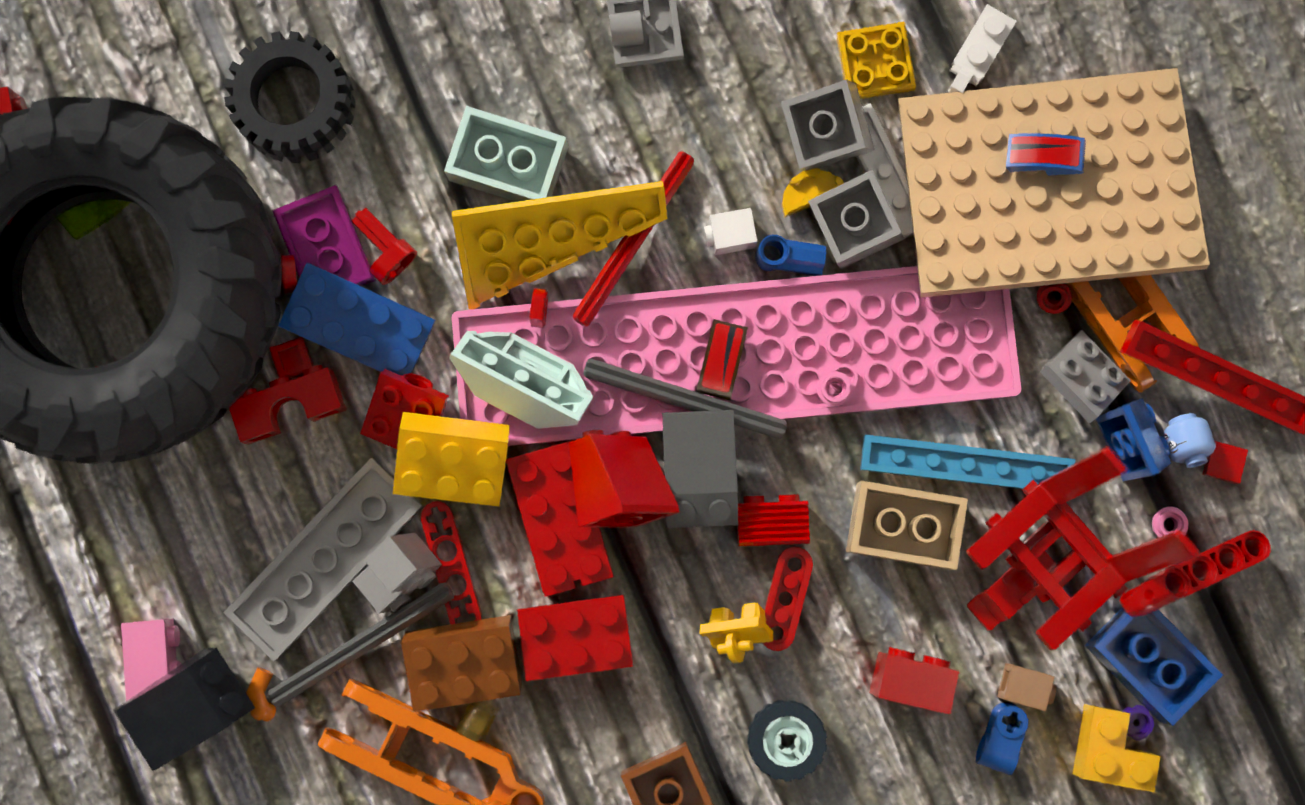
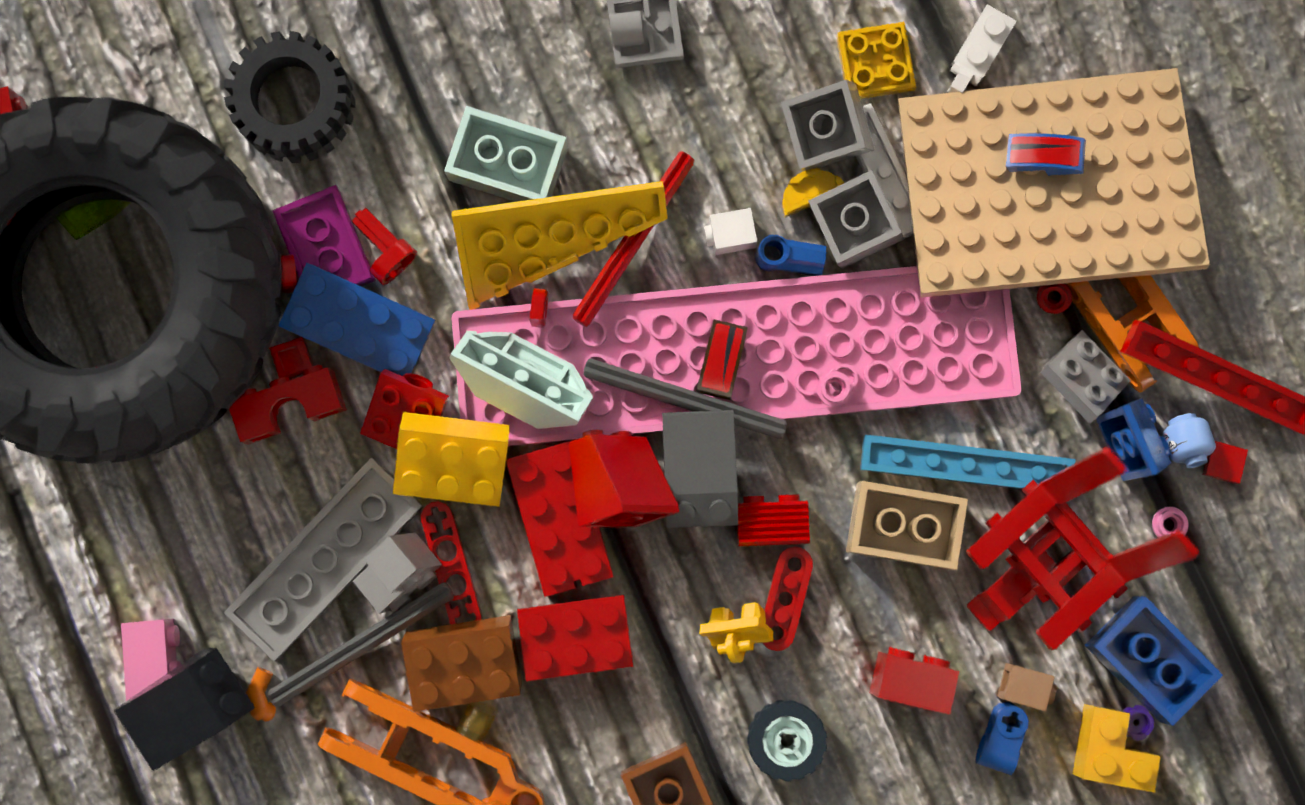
red piece [1119,530,1271,617] -> none

